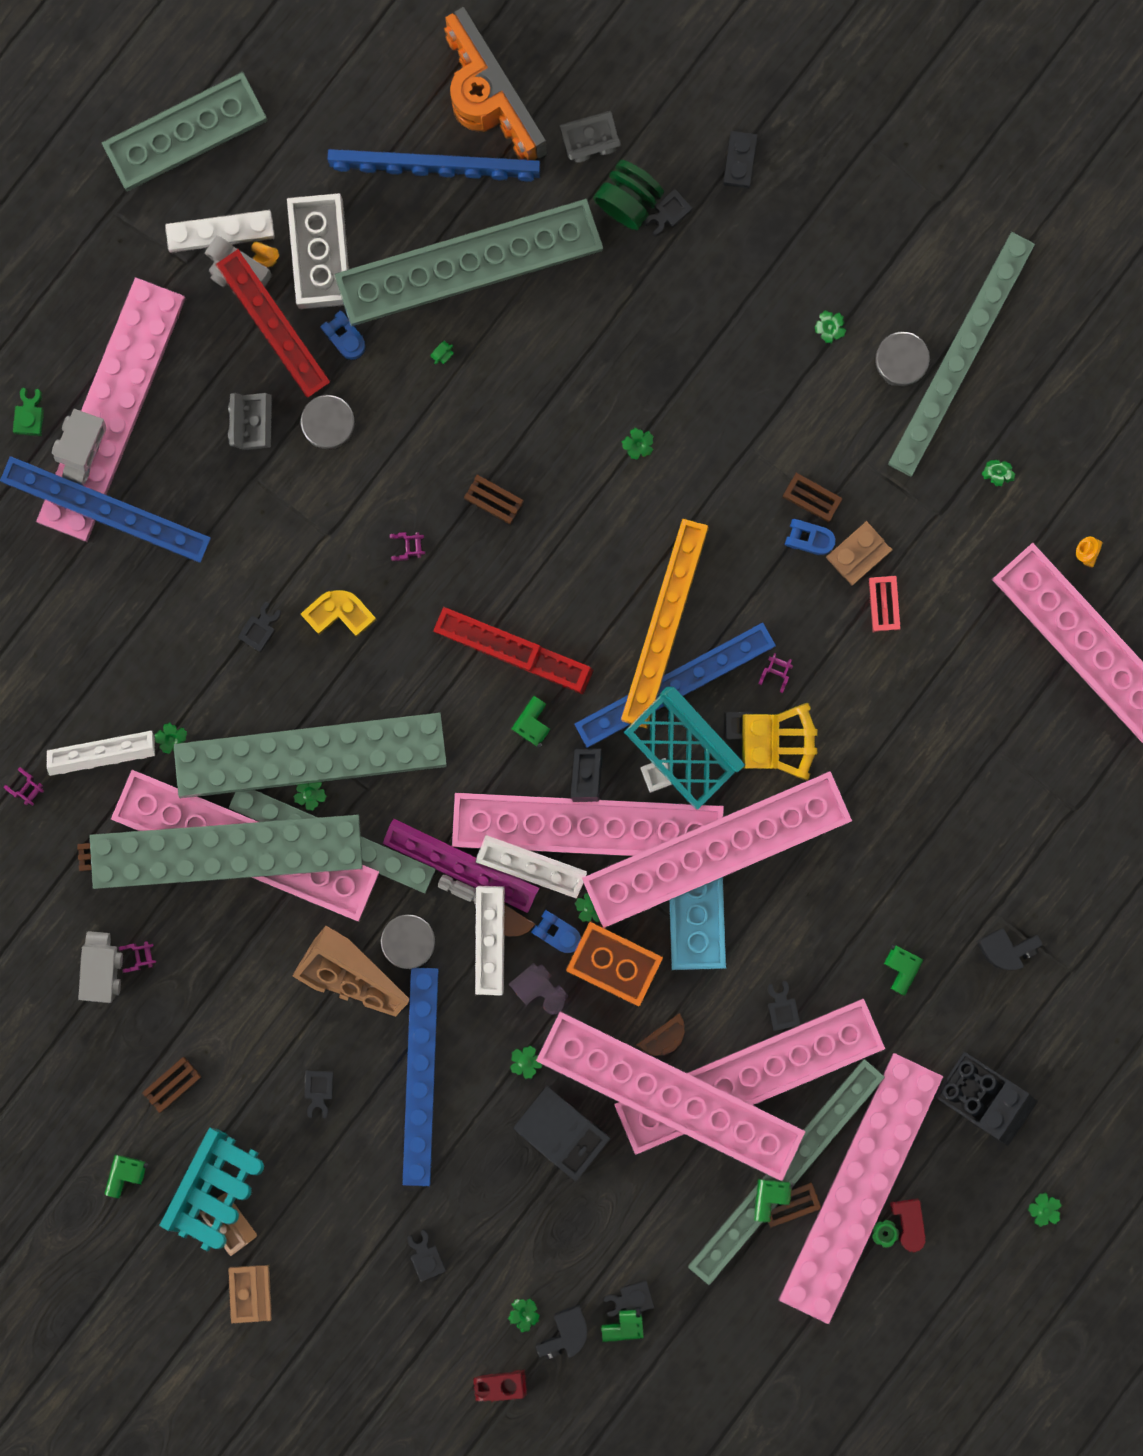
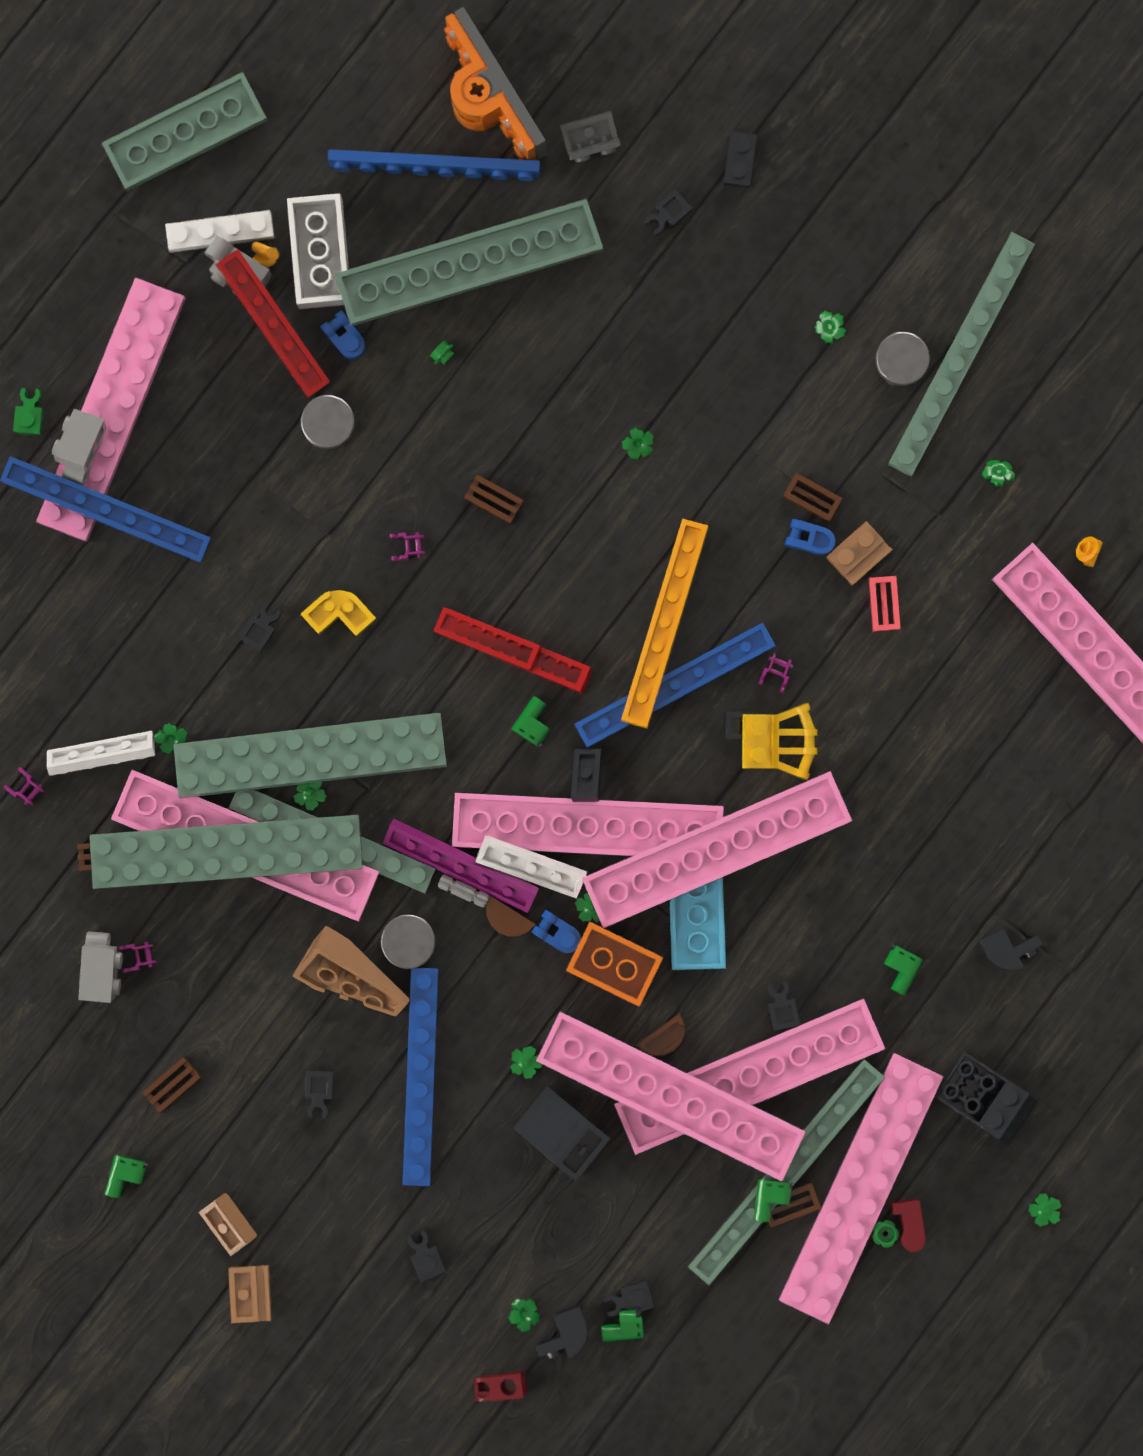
teal fence [159,1128,264,1251] -> none
dark grey bracket [228,393,271,450] -> none
white plate [475,886,505,995] -> none
clear purple brick [509,963,569,1014] -> none
dark green wheel [593,160,664,230] -> none
teal fence [624,687,745,810] -> none
white tile [640,758,672,793] -> none

